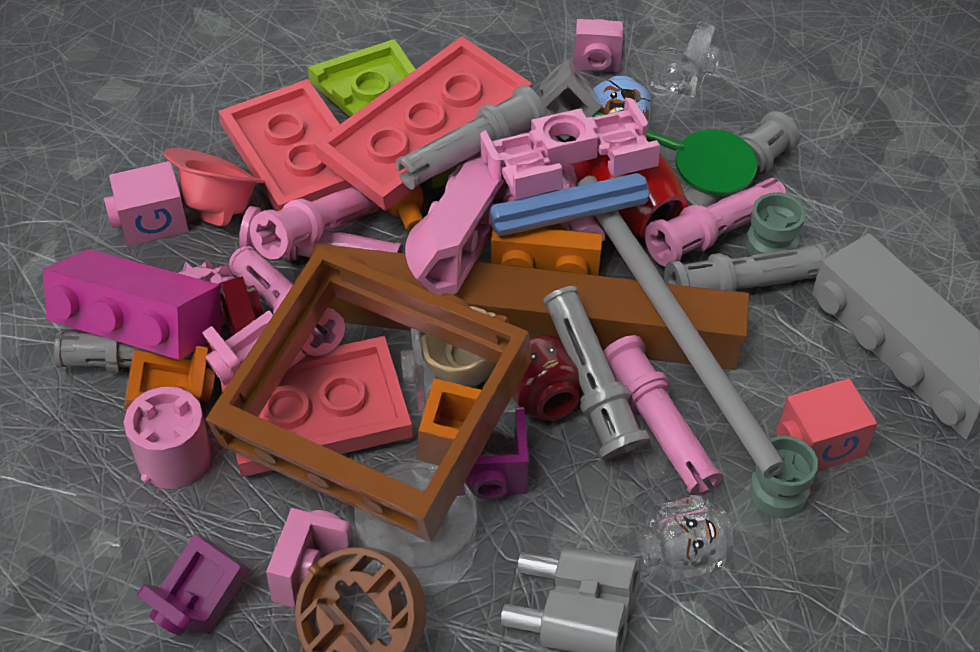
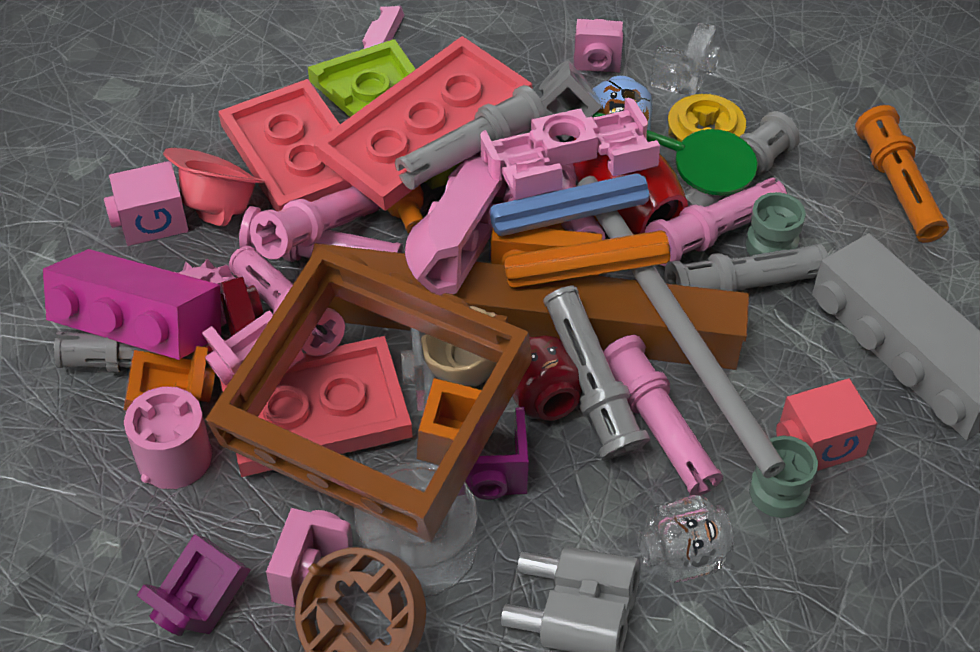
none -> bright pink piece [362,6,404,49]
none -> orange axle [504,230,671,288]
none -> yellow gear [668,94,746,142]
none -> orange pin [855,105,949,243]

